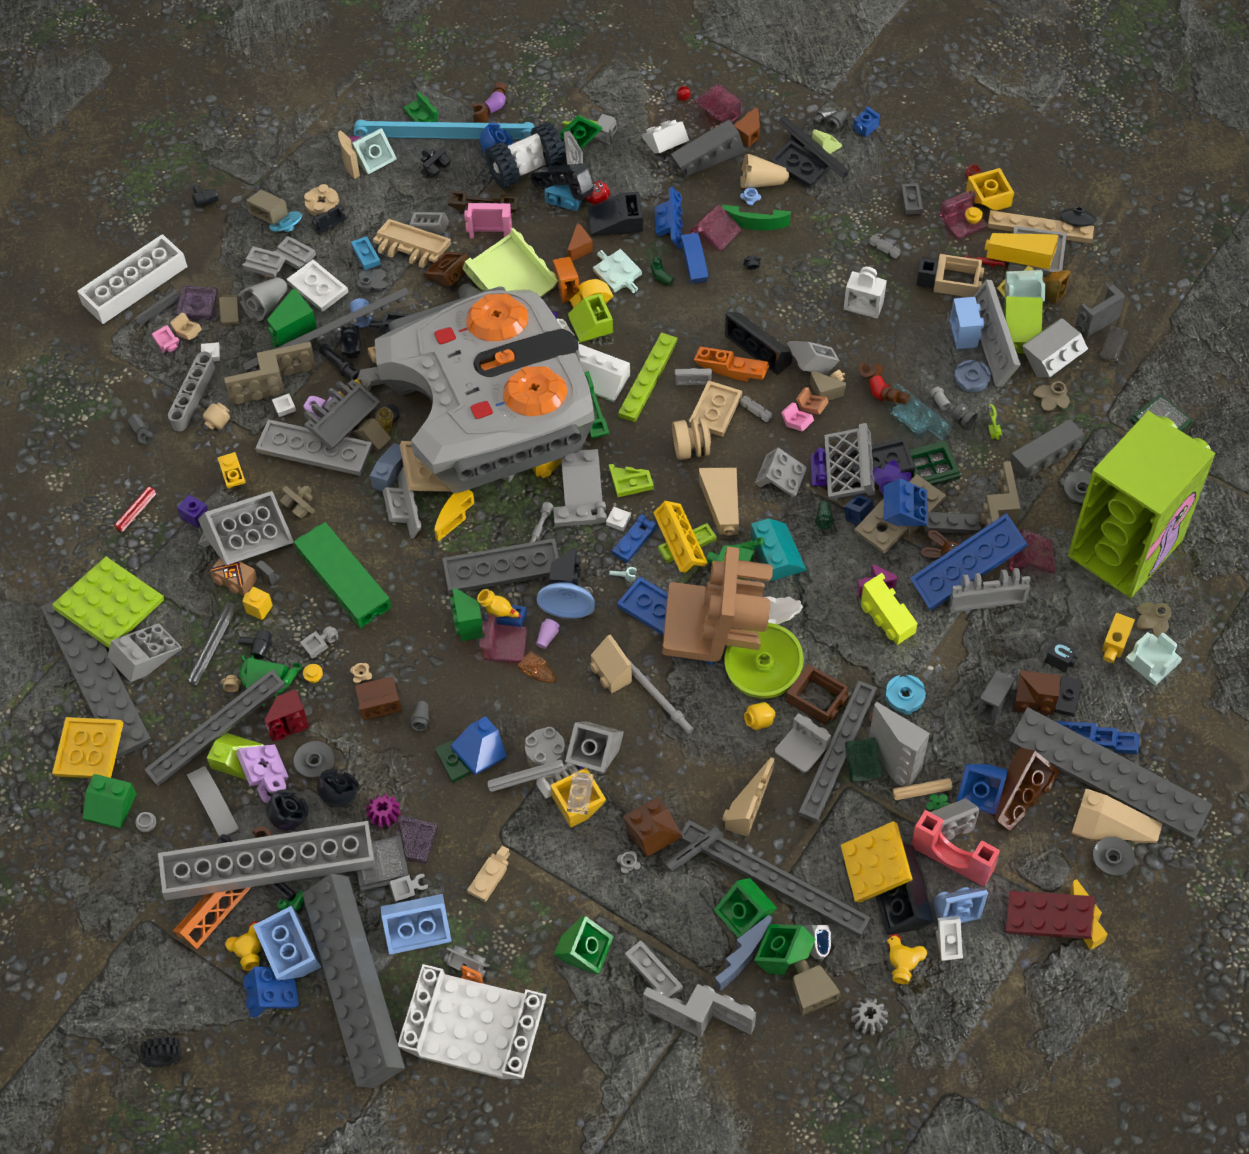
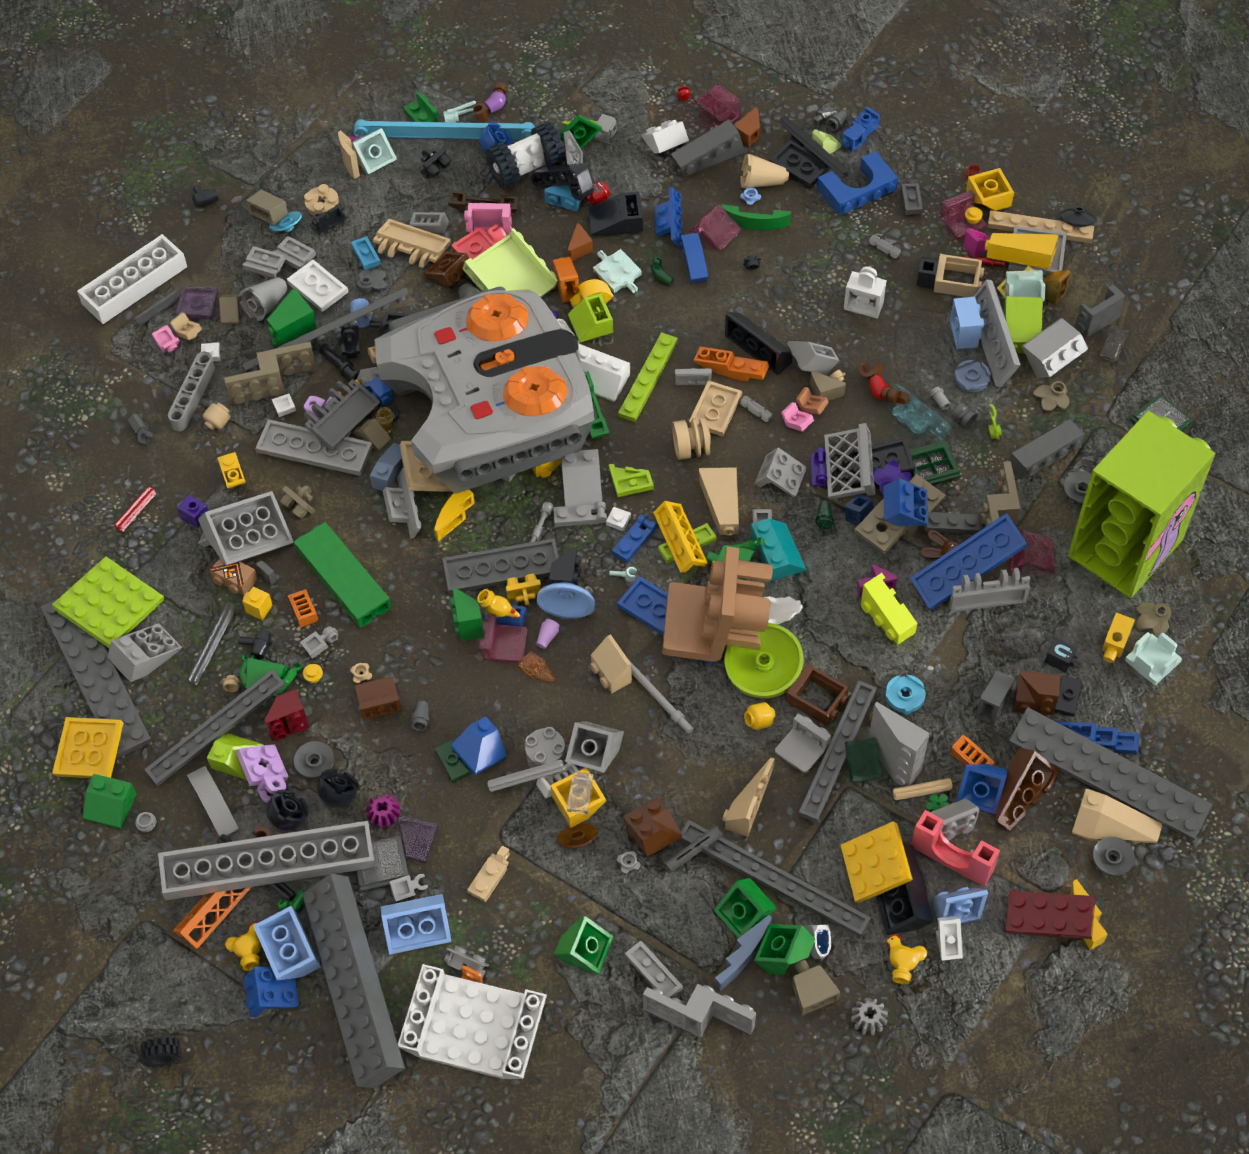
none -> orange slope [288,589,319,628]
none -> blue brick [364,376,393,407]
none -> light aqua plant [444,101,476,123]
none -> coral plate [452,224,506,260]
none -> yellow hips [506,573,541,606]
none -> reddish brown dish [557,823,598,849]
none -> light grey slope [752,509,772,523]
none -> blue arch [817,151,898,215]
none -> blue brick [840,121,867,152]
none -> orange slope [950,735,995,766]
none -> dark pink slope [963,228,990,258]

